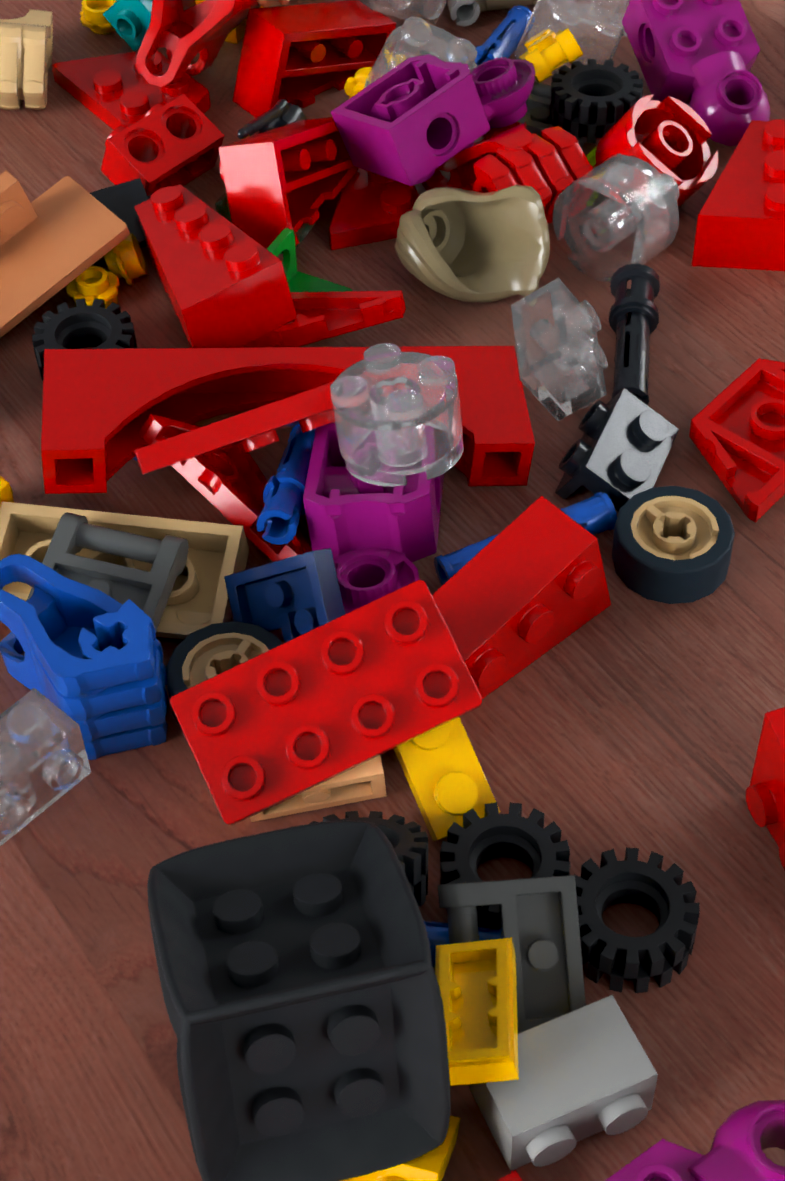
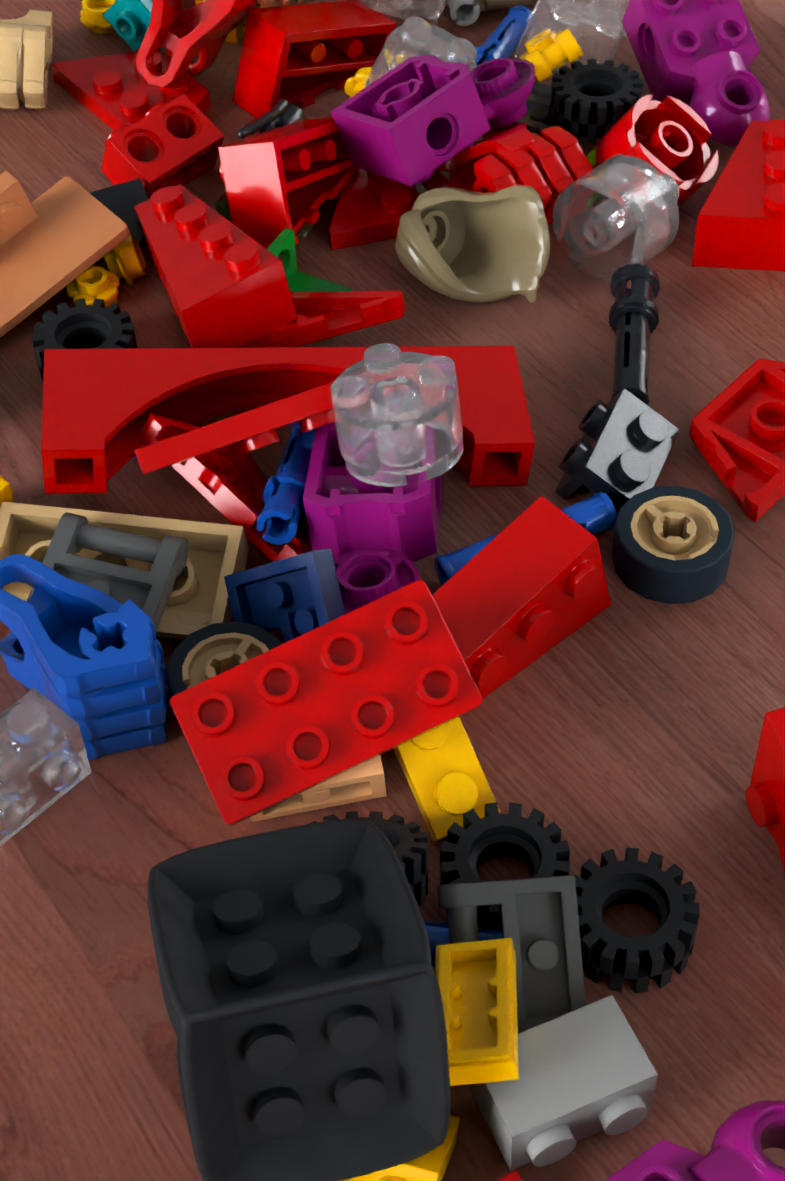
clear brick [511,277,608,421] -> none

